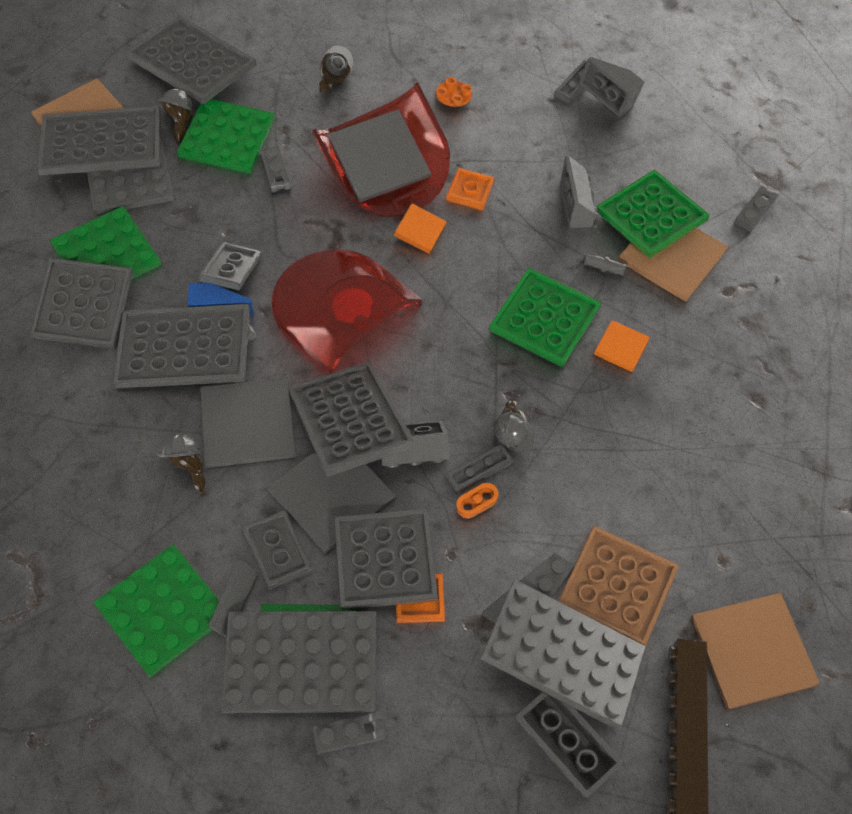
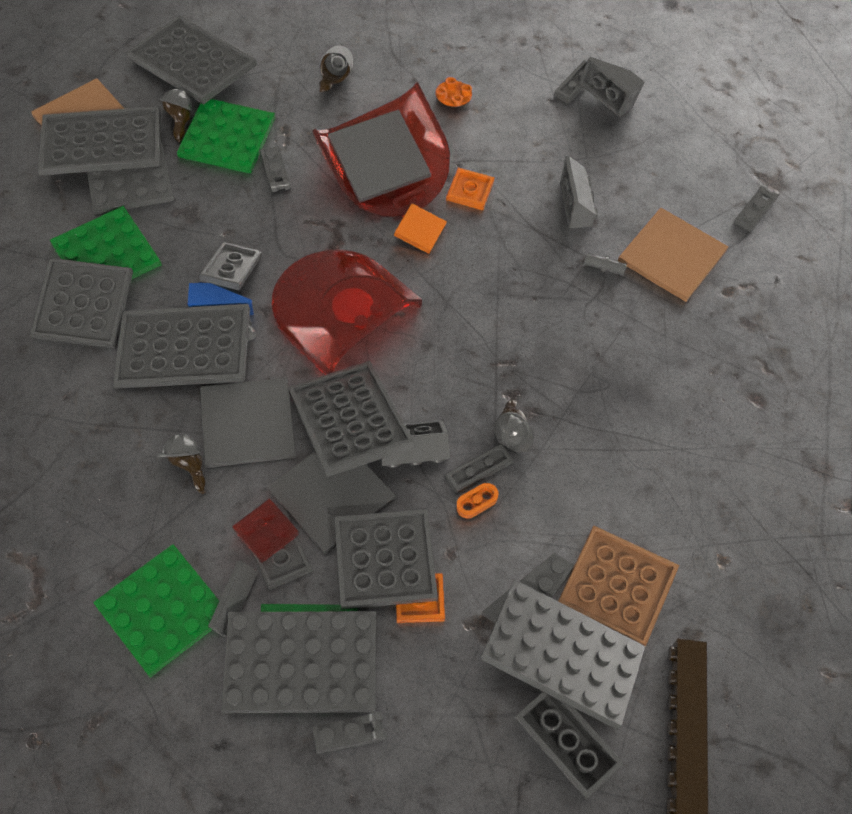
green plate [489,267,602,368] -> none
orange tile [594,320,650,372] -> none
green plate [596,169,710,258] -> none
medium nougat tile [691,593,820,710] -> none
none -> clear red plate [232,498,299,563]

